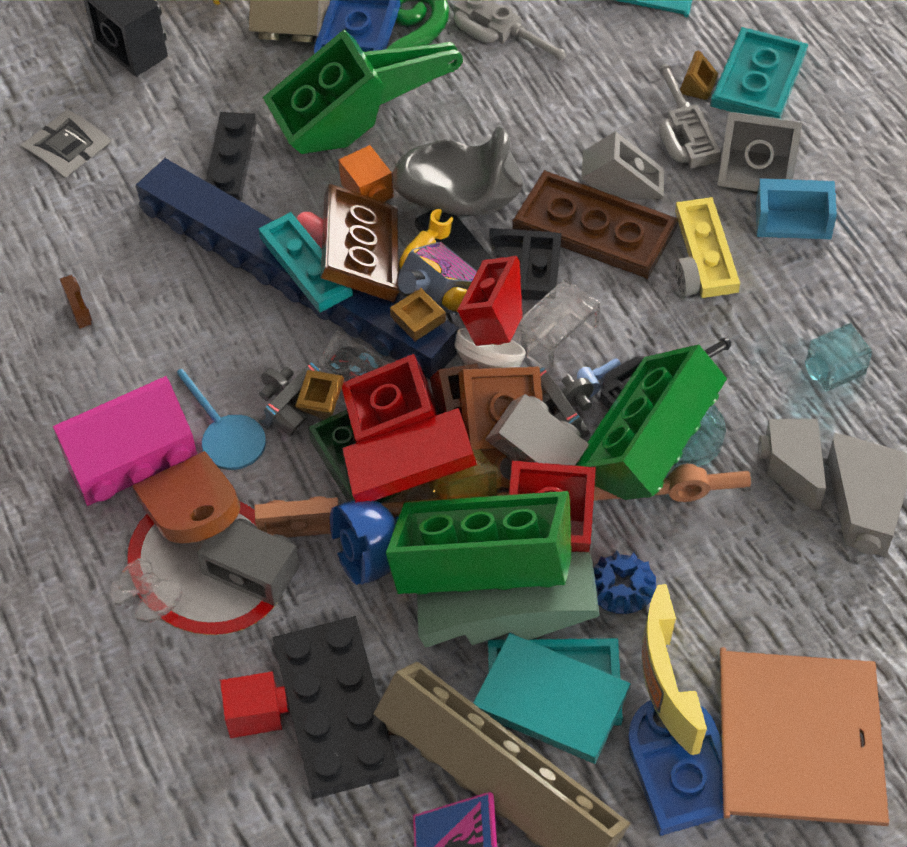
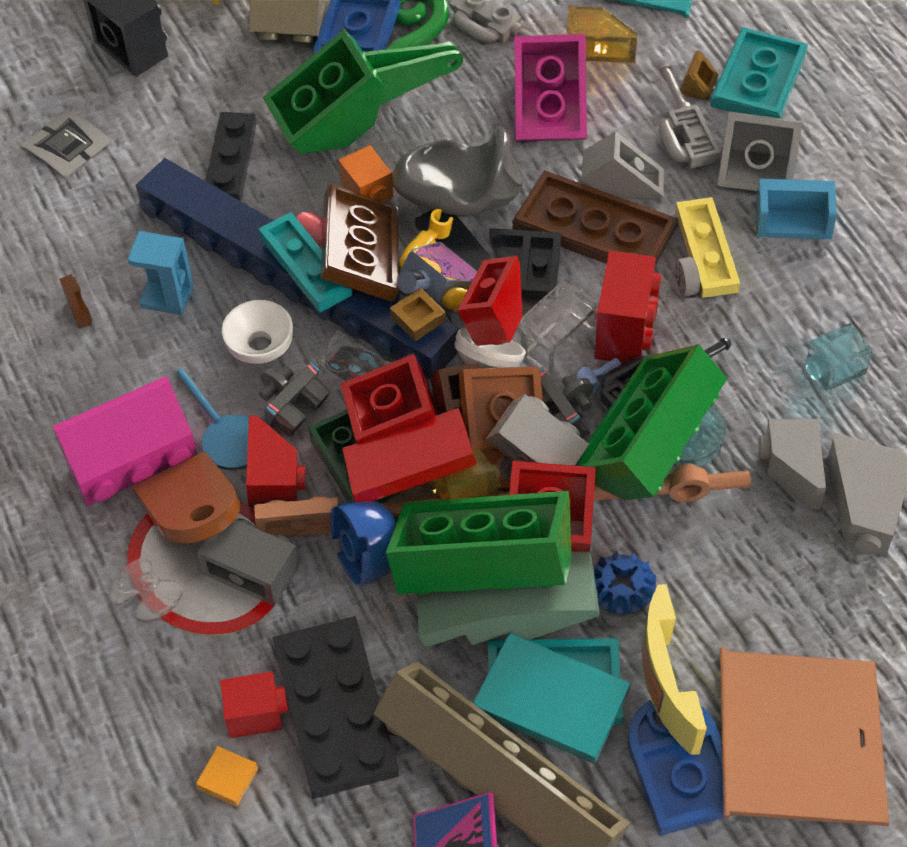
pearl gold slope [295,370,344,420] -> none
none -> dark azure panel [128,231,194,315]
none -> light orange tile [196,746,258,807]
none -> white piece [222,300,293,364]
none -> red slope [246,415,306,506]
none -> dark pink slope [514,34,587,142]
none -> clear yellow slope [567,6,637,63]
none -> red brick [594,250,662,363]

